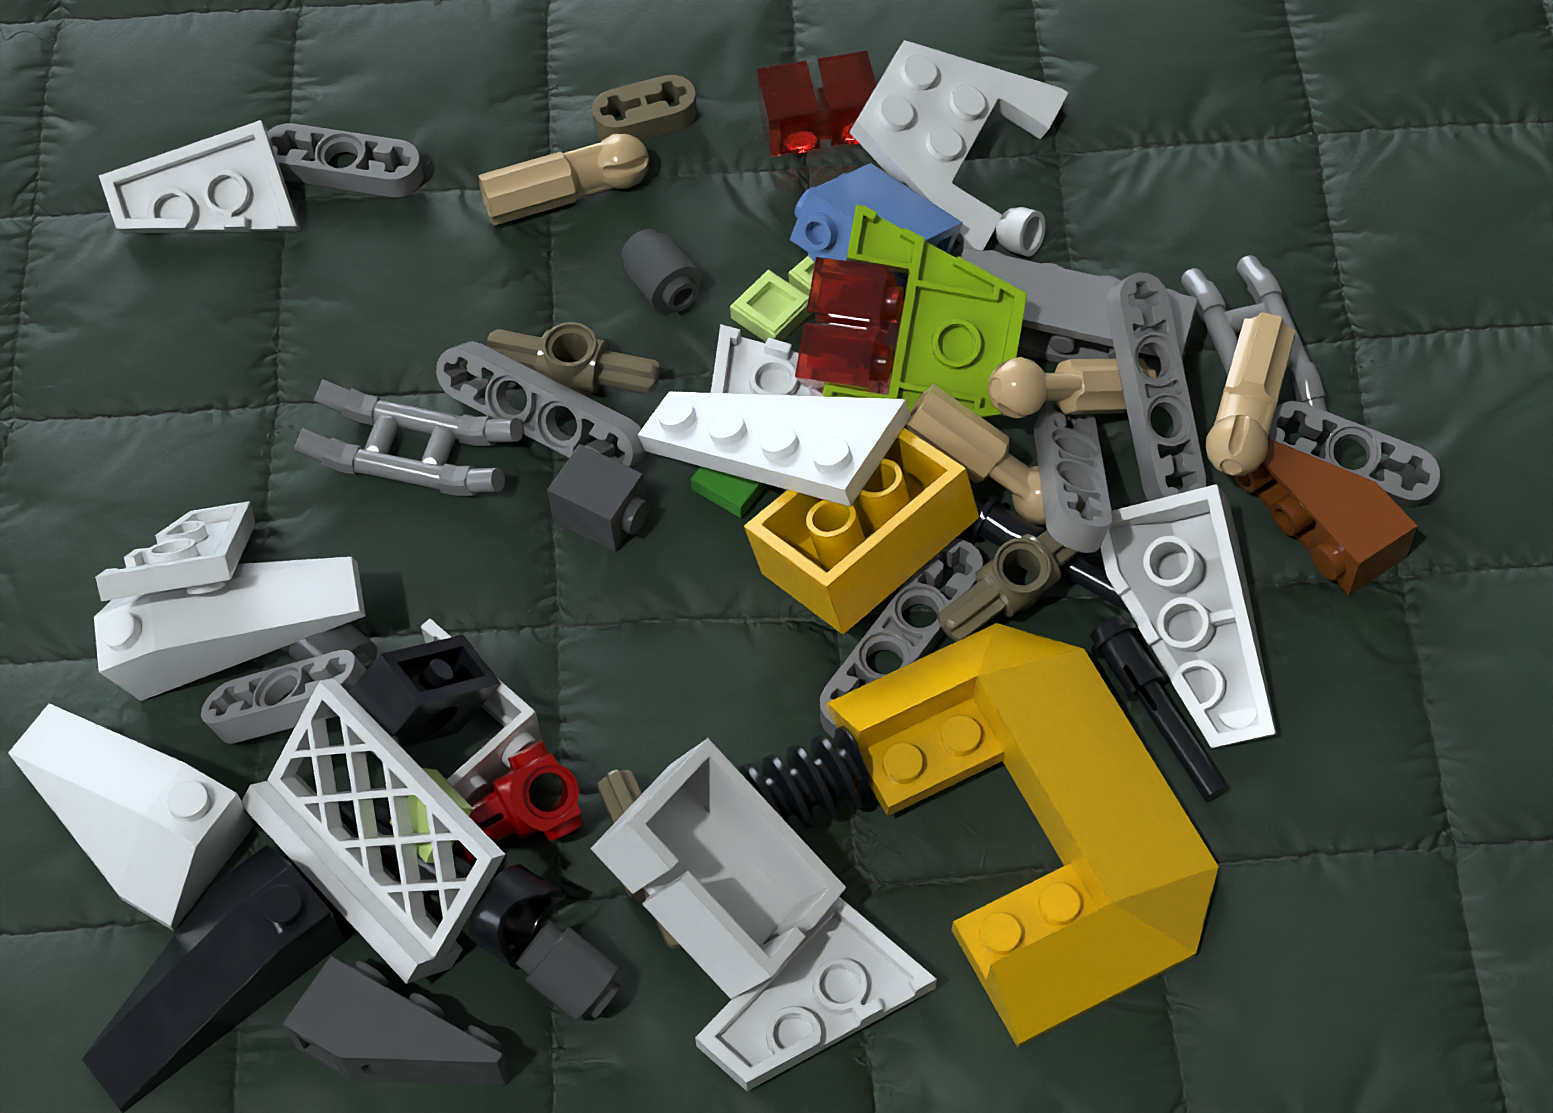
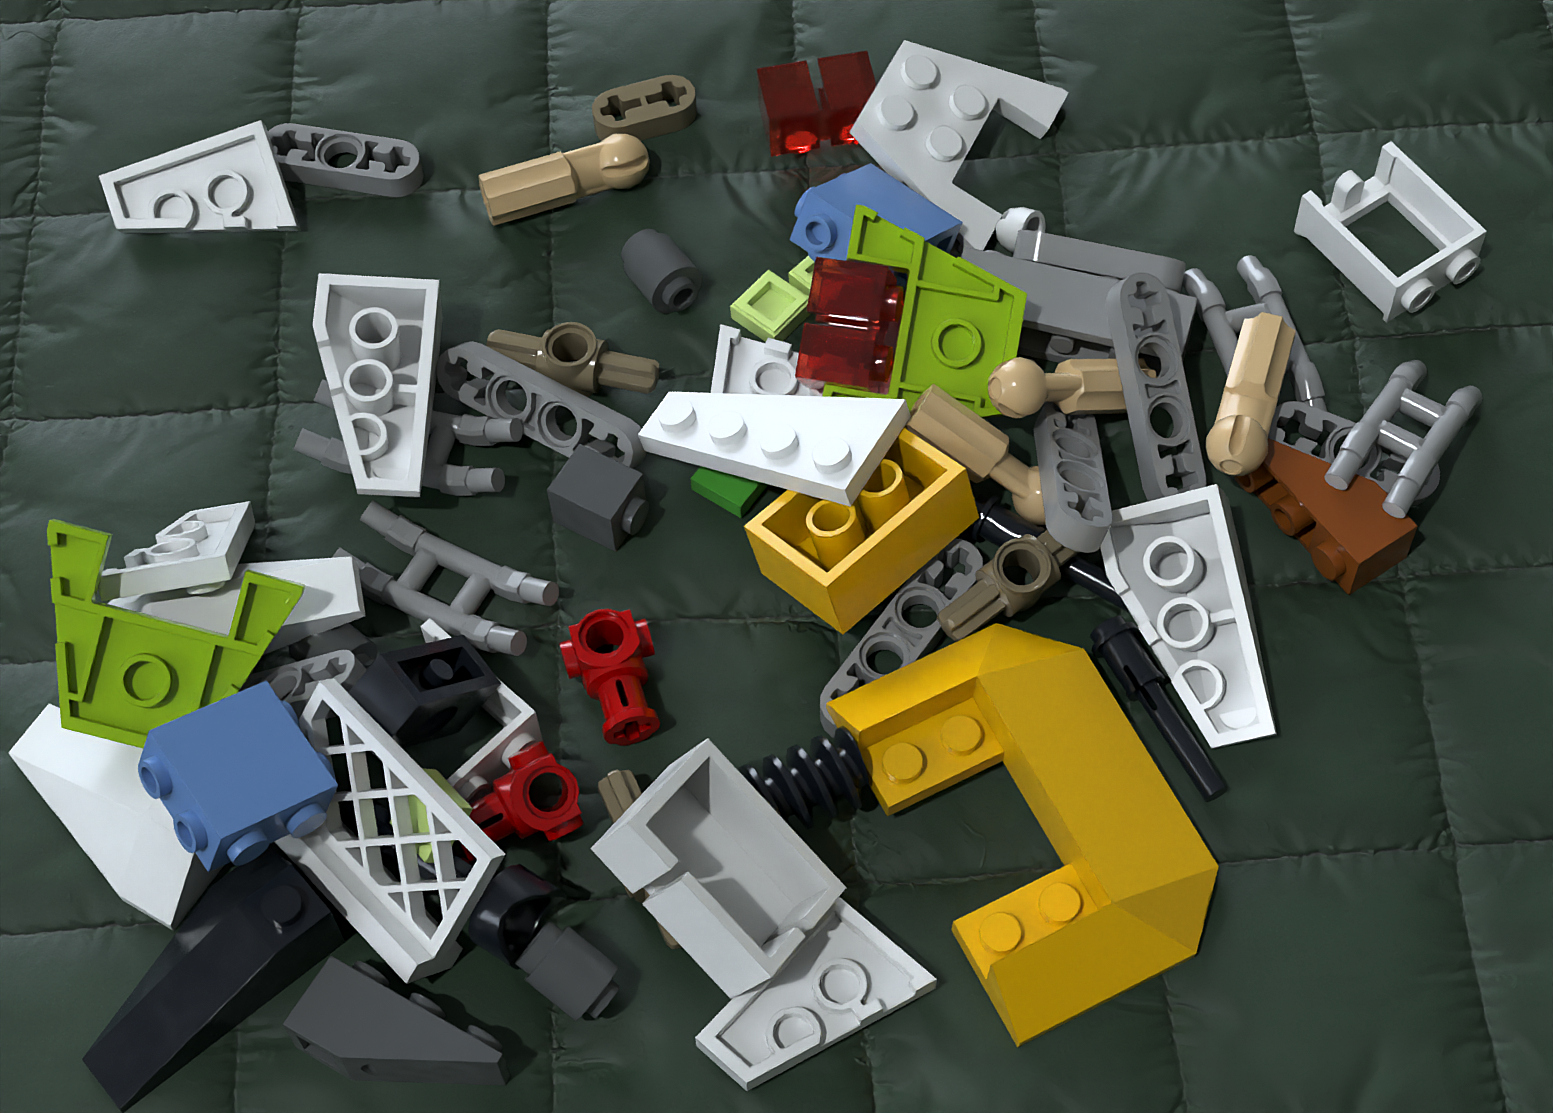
none -> lime wing [47,519,306,748]
none -> medium blue brick [138,680,338,872]
none -> white wedge [313,273,443,497]
none -> light grey piece [332,500,559,656]
none -> red connector [559,609,660,746]
none -> light grey beam [1013,230,1186,293]
none -> white window [1294,141,1487,323]
none -> light grey piece [1324,360,1483,518]

